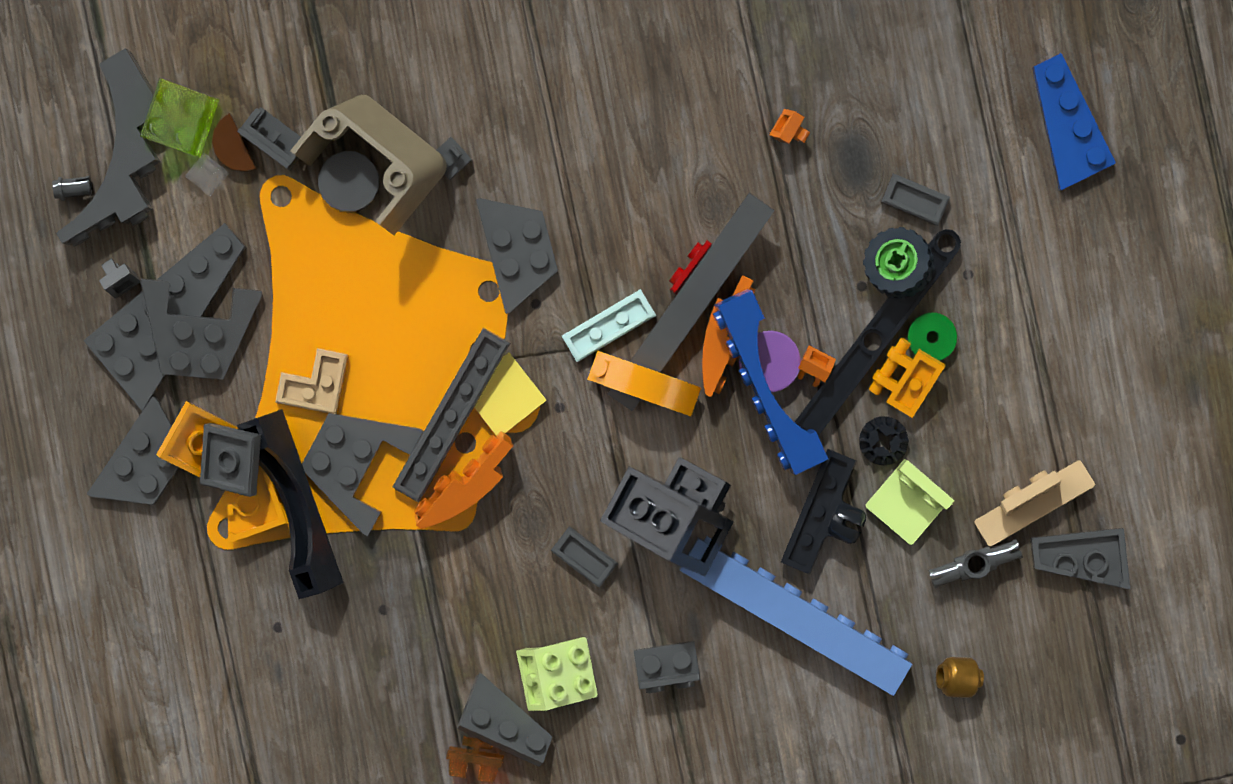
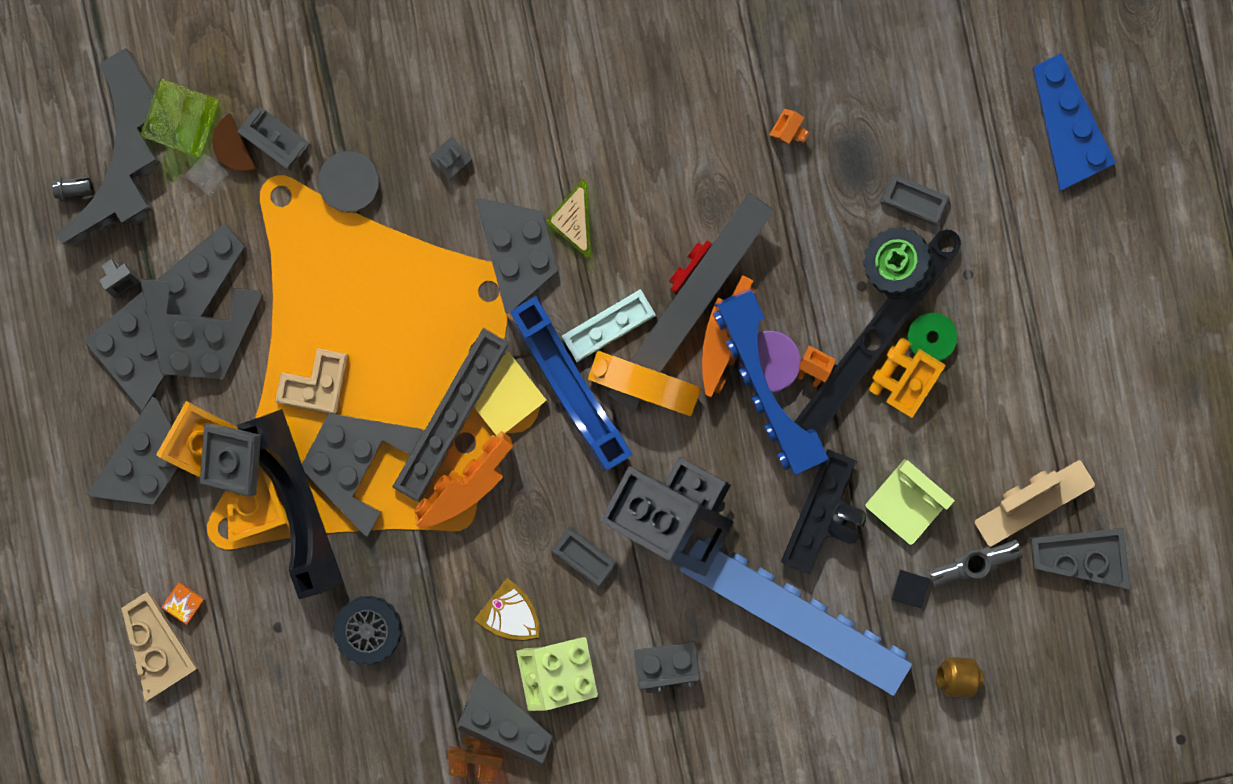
dark tan windscreen [290,95,447,235] -> none
black gear [859,416,909,466] -> none
none -> tan wing [121,591,198,702]
none -> tile [161,582,205,625]
none -> black wheel [333,596,403,665]
none -> sticker [474,578,540,640]
none -> blue arch [507,296,633,472]
none -> tile [546,179,591,259]
none -> black tile [891,569,930,608]

